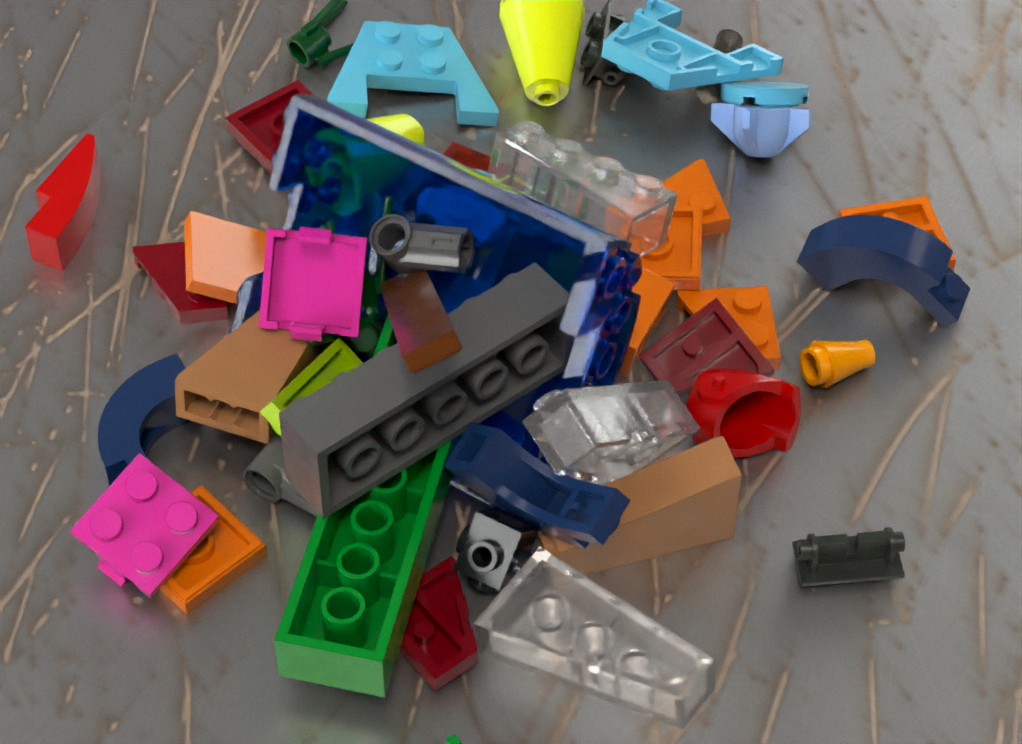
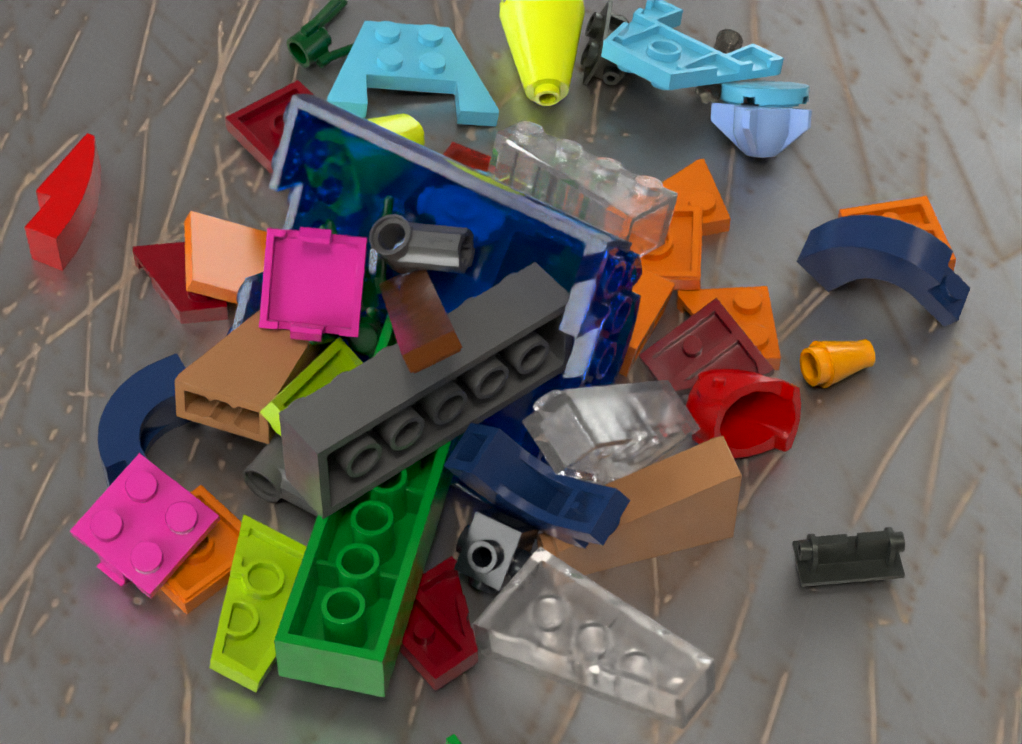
none -> lime wing [209,514,307,693]

